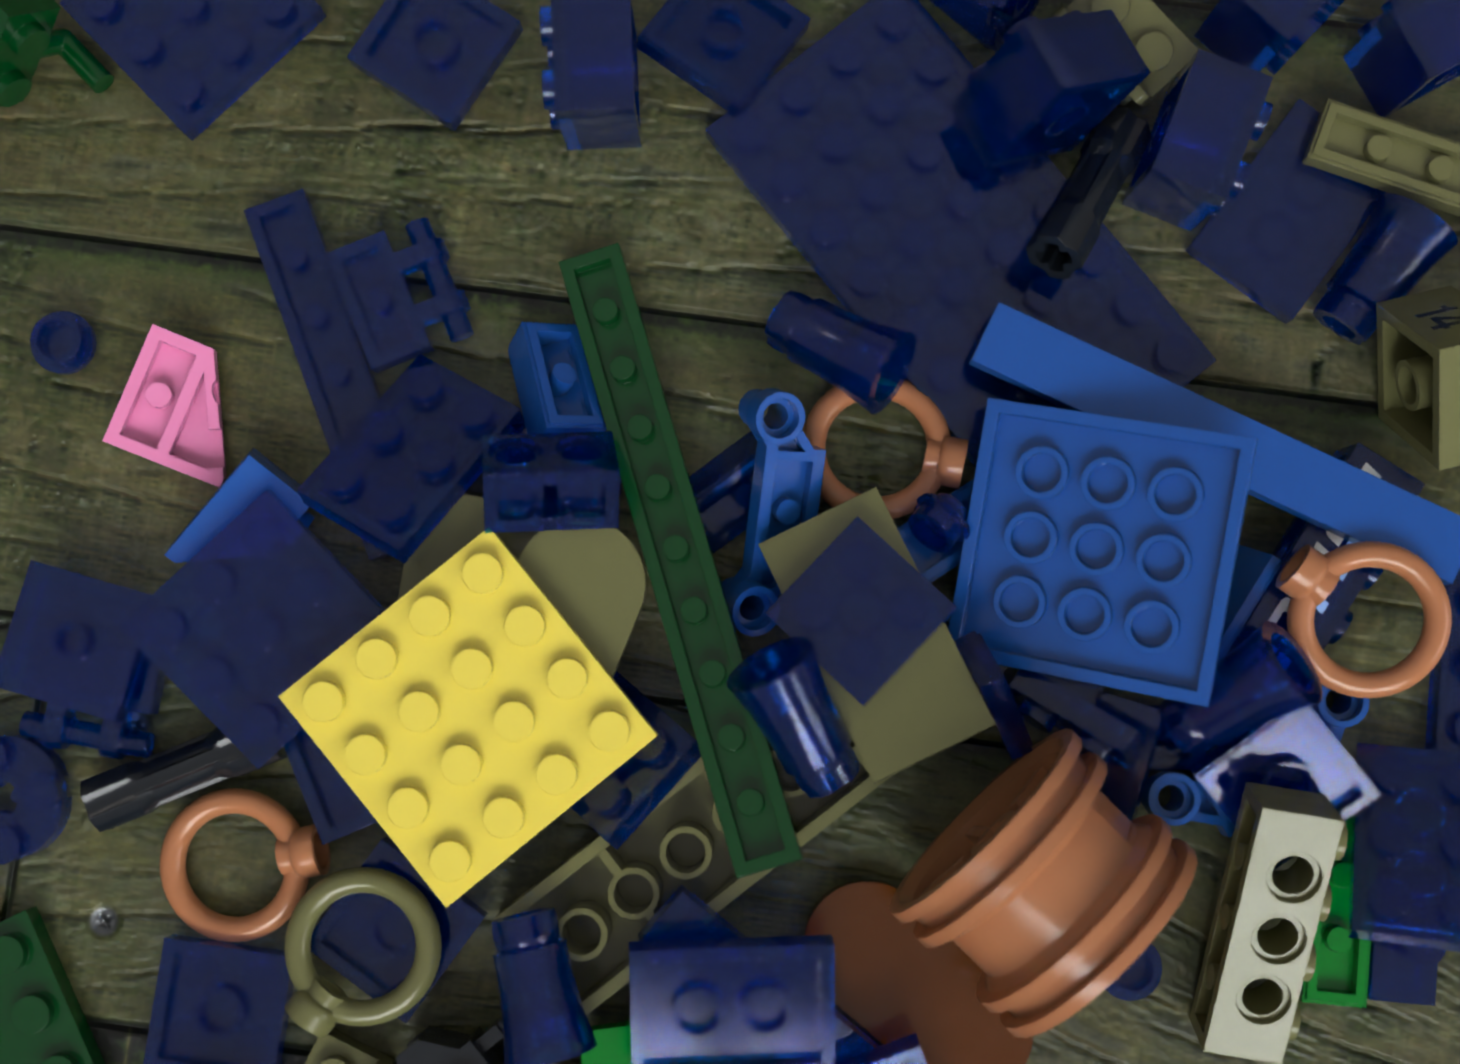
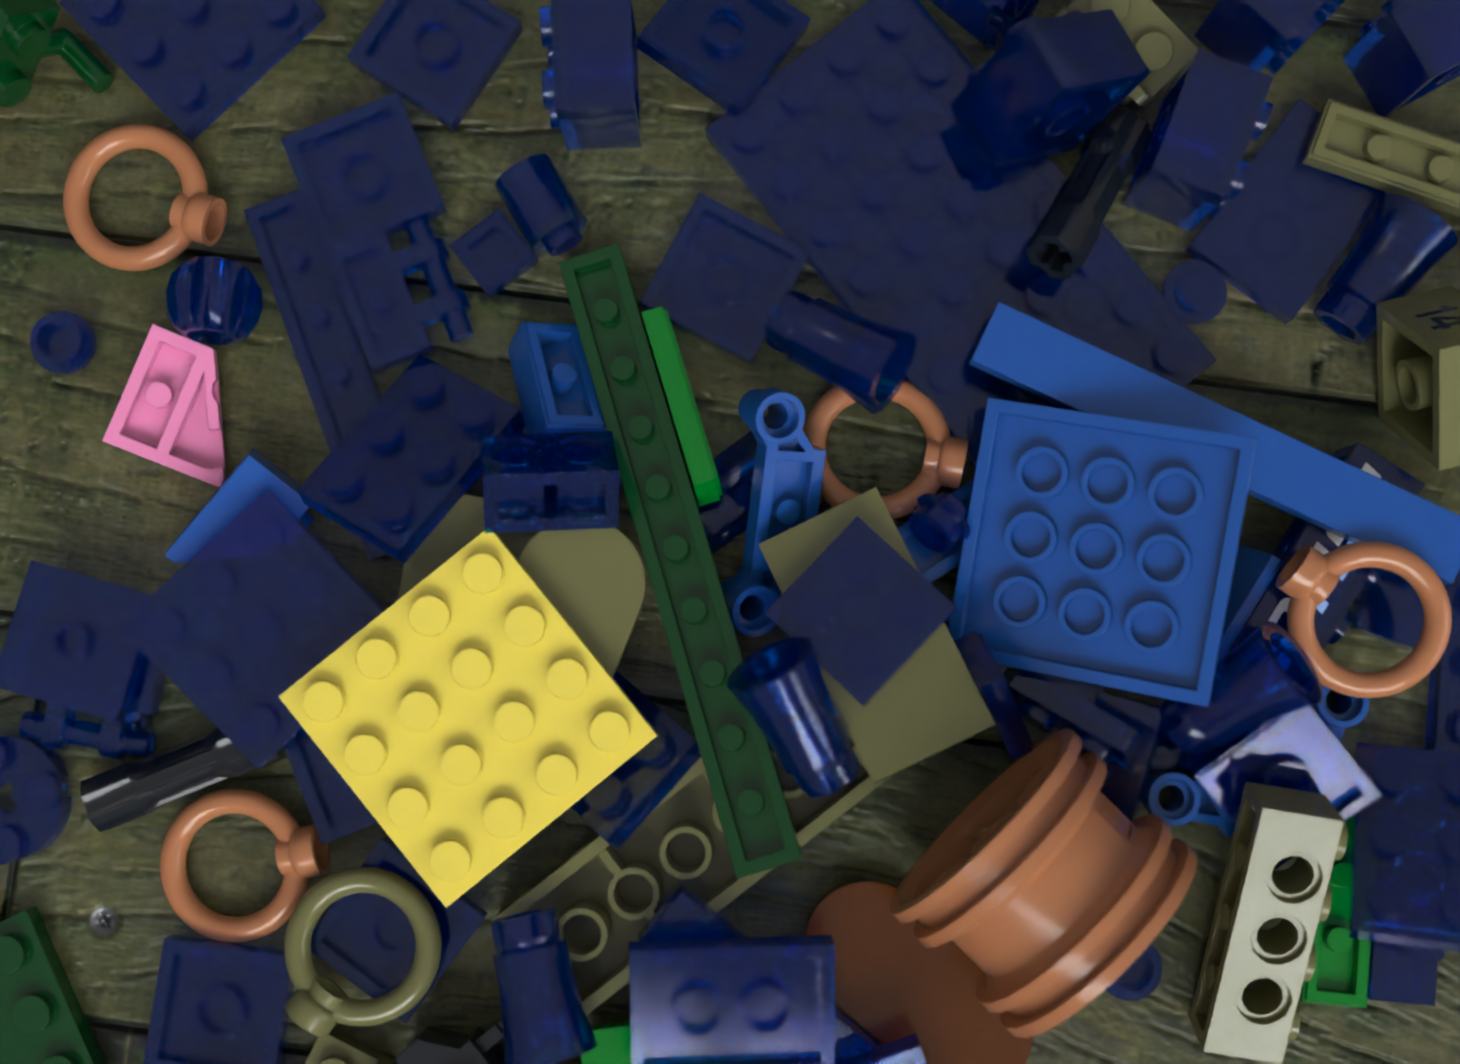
none -> nougat piece [63,124,227,271]
none -> clear blue piece [164,256,263,345]
none -> clear blue plate [281,92,448,258]
none -> clear blue tile [449,208,539,299]
none -> clear blue brick [495,154,587,256]
none -> clear blue plate [640,193,811,365]
none -> green tile [641,306,723,506]
none -> clear blue plate [1162,261,1227,325]
none -> clear blue tile [1350,568,1423,649]

